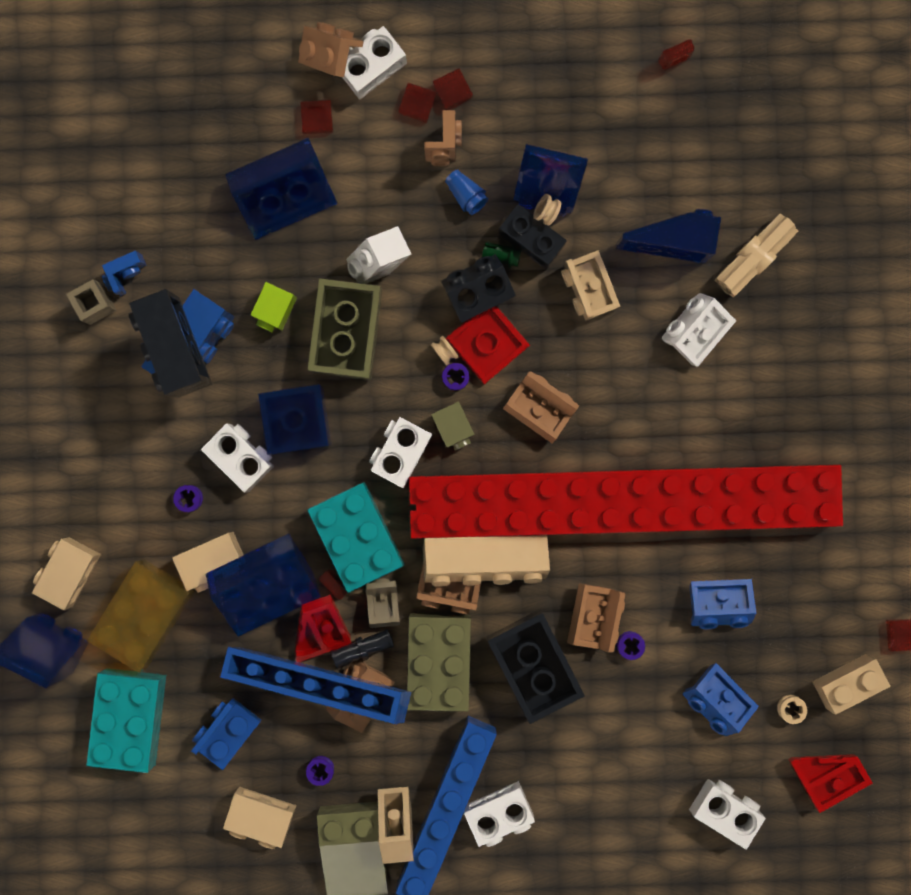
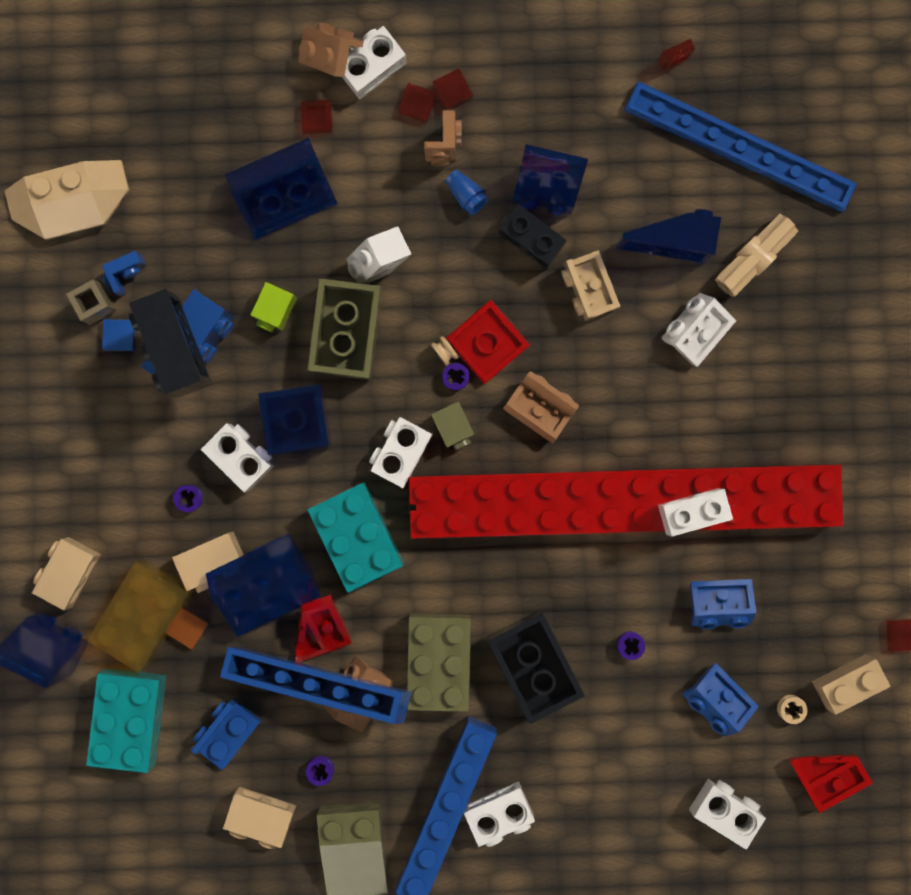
clear red tile [319,569,347,600] -> none
black pin [330,629,394,669] -> none
dark tan bracket [365,578,400,628] -> none
tan brick [378,787,414,864] -> none
medium nougat bracket [416,565,482,614] -> none
tan brick [423,535,550,587] -> none
black brick [441,254,516,323] -> none
dark green pin [482,241,521,269] -> none
tan bush [533,194,561,226] -> none
medium nougat bracket [567,583,625,653] -> none
none -> tan wedge [4,160,130,240]
none -> blue tile [102,319,136,351]
none -> dark orange tile [167,607,210,650]
none -> blue tile [624,81,857,213]
none -> white brick [658,488,733,537]

